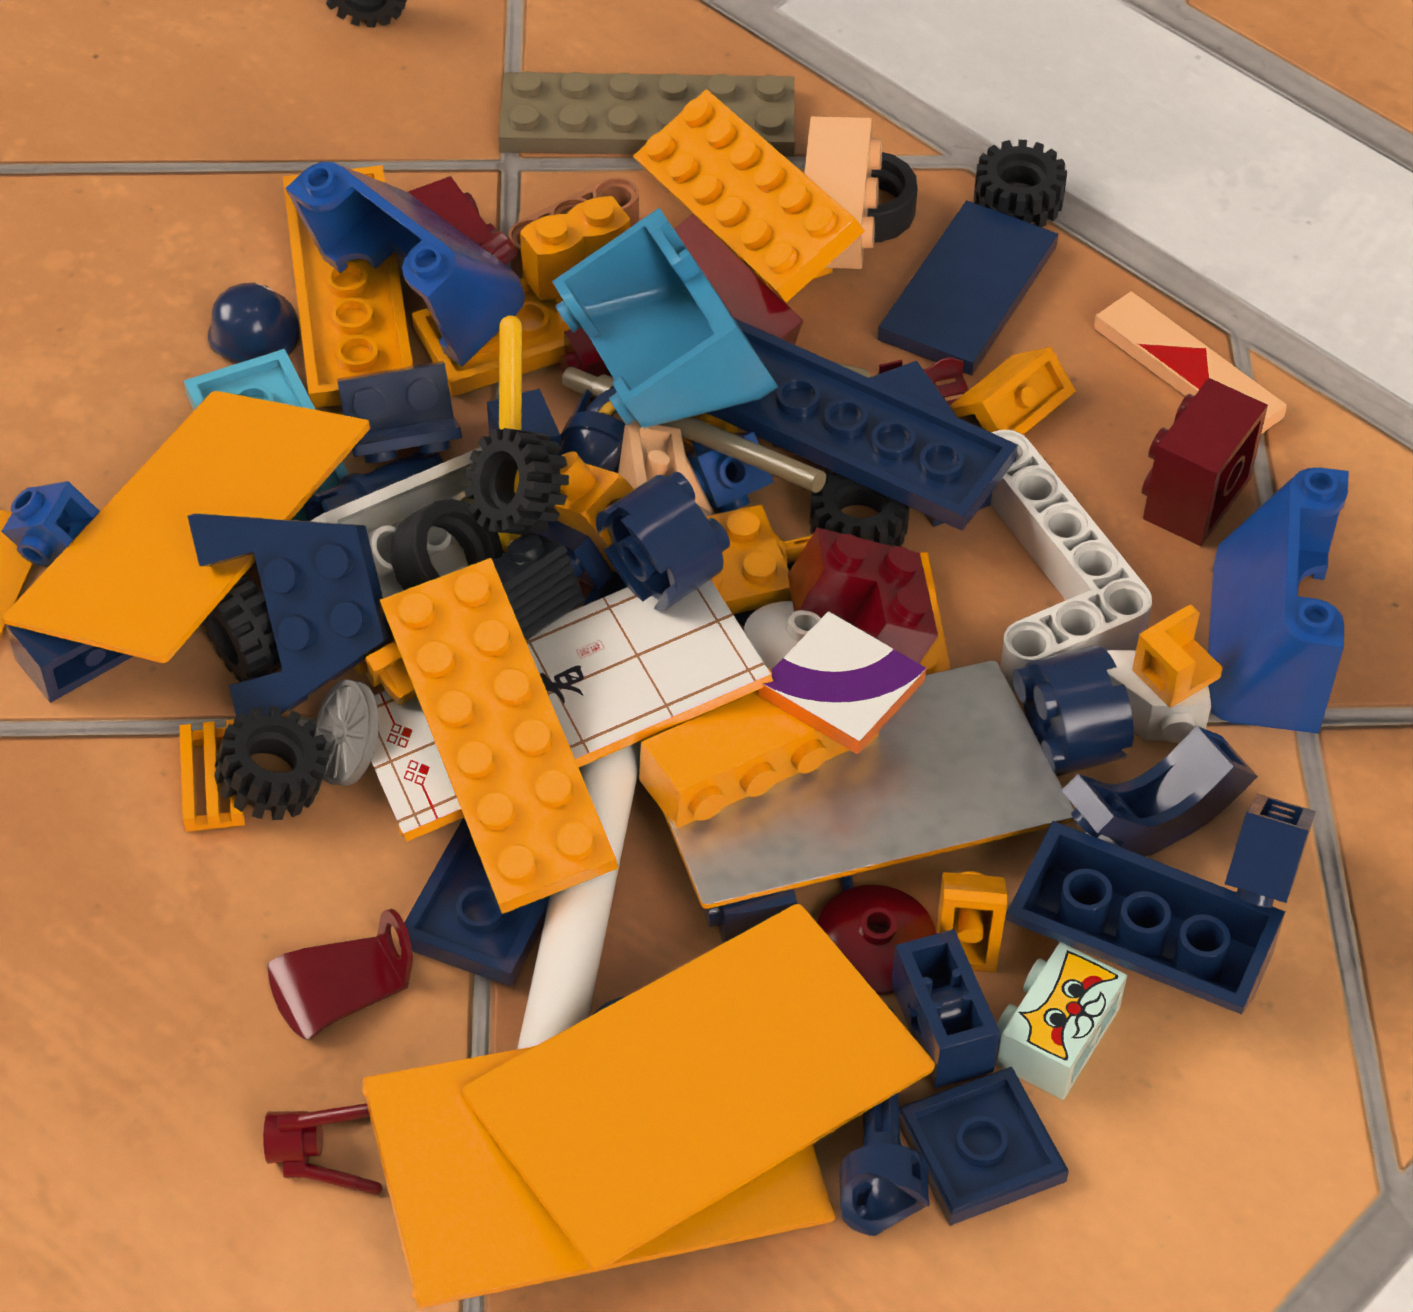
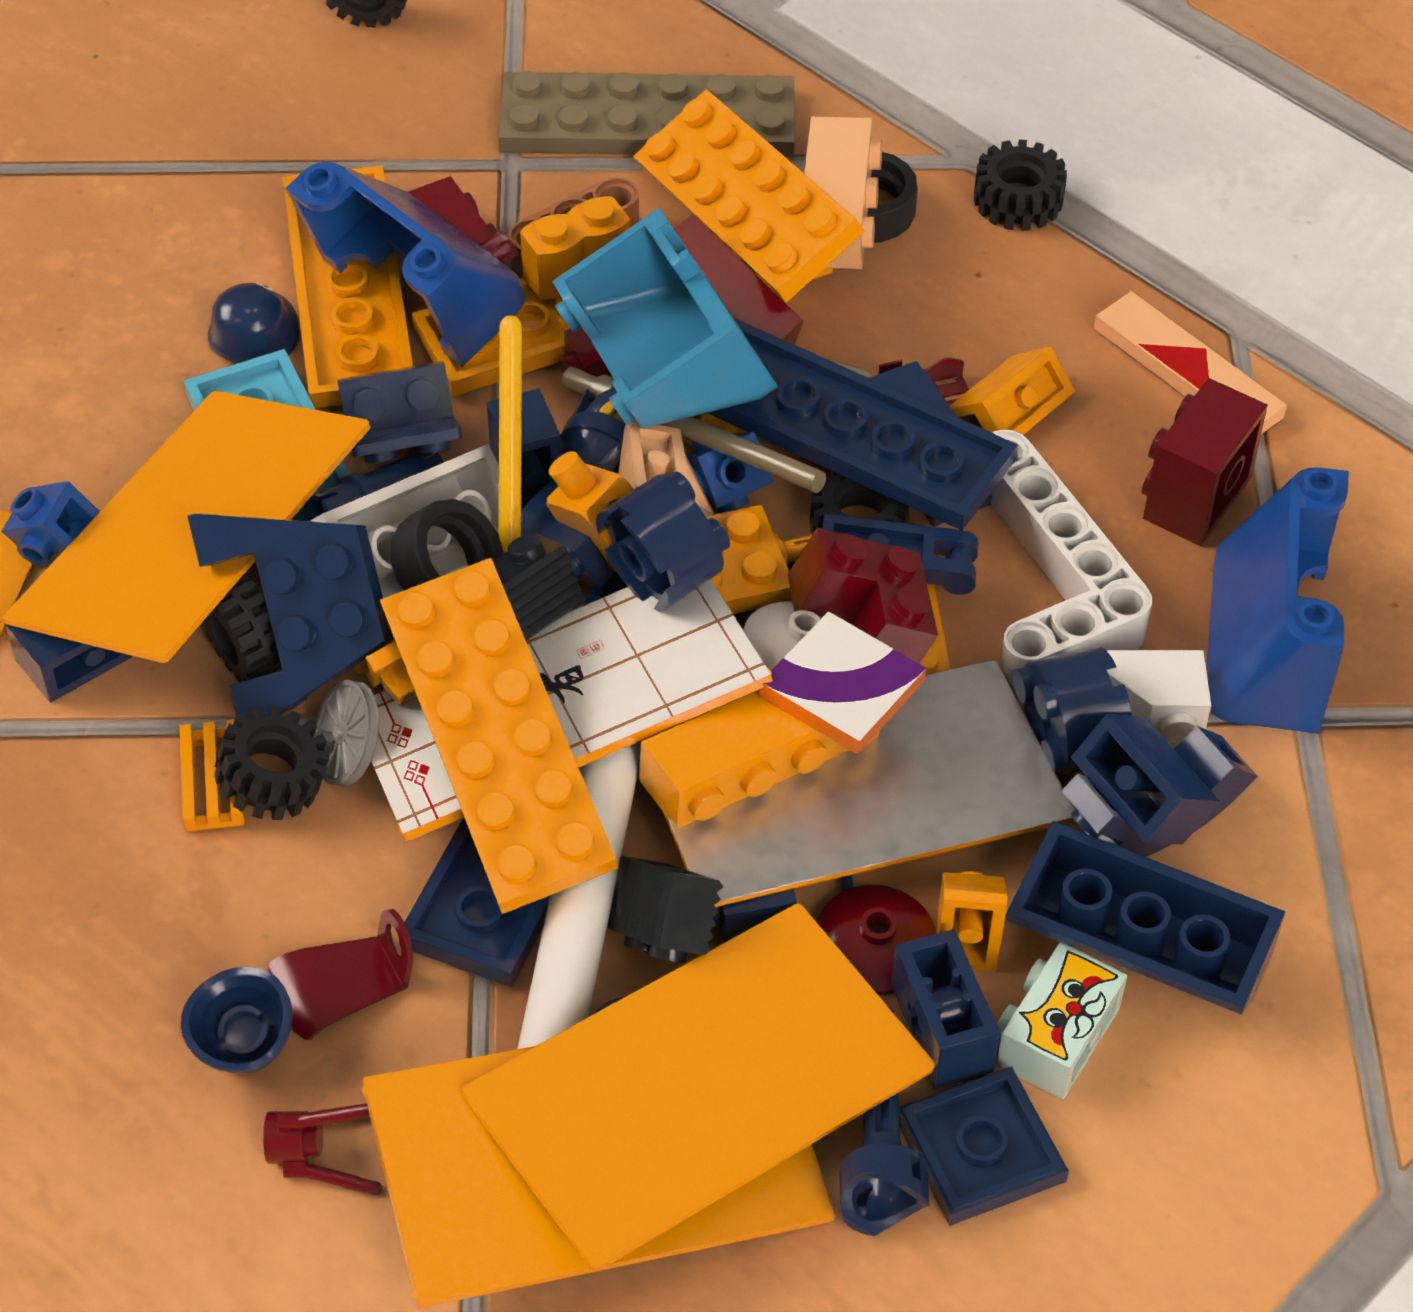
black tyre [465,428,569,535] -> none
dark blue tile [878,200,1058,376] -> none
light orange panel [1132,604,1223,708] -> none
dark blue brick [1225,793,1316,908] -> none
none -> dark blue helmet [181,967,293,1073]
none -> black brick [607,856,723,963]
none -> dark blue plate [822,513,979,595]
none -> dark blue brick [1071,713,1220,845]

